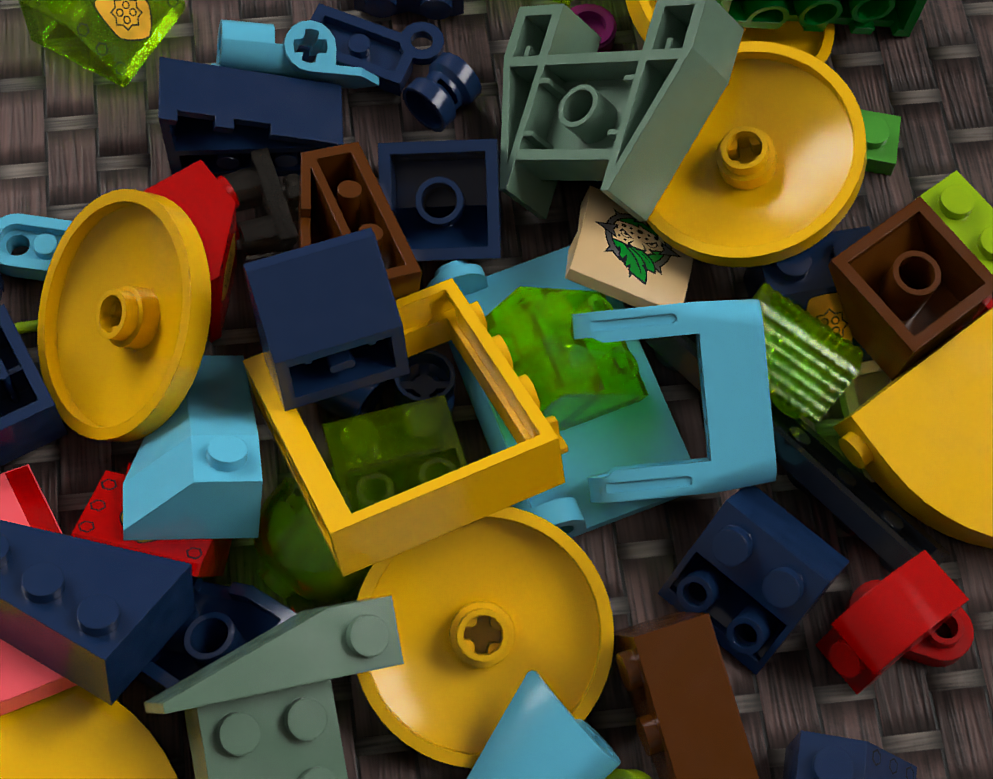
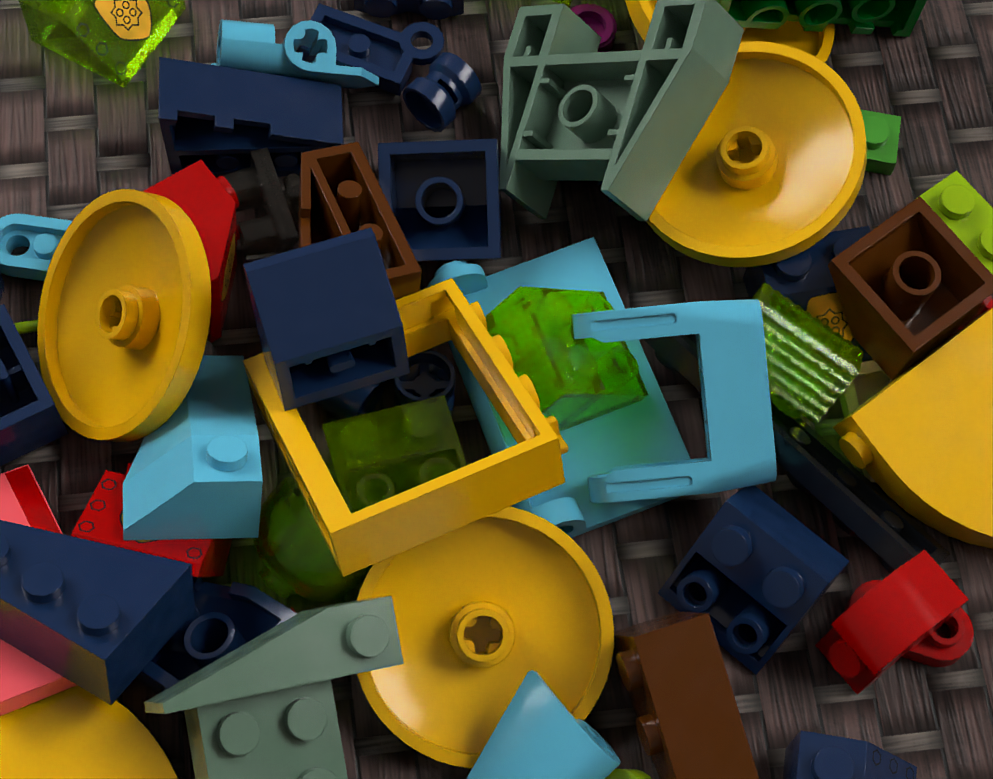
tan slope [565,185,693,307] -> none

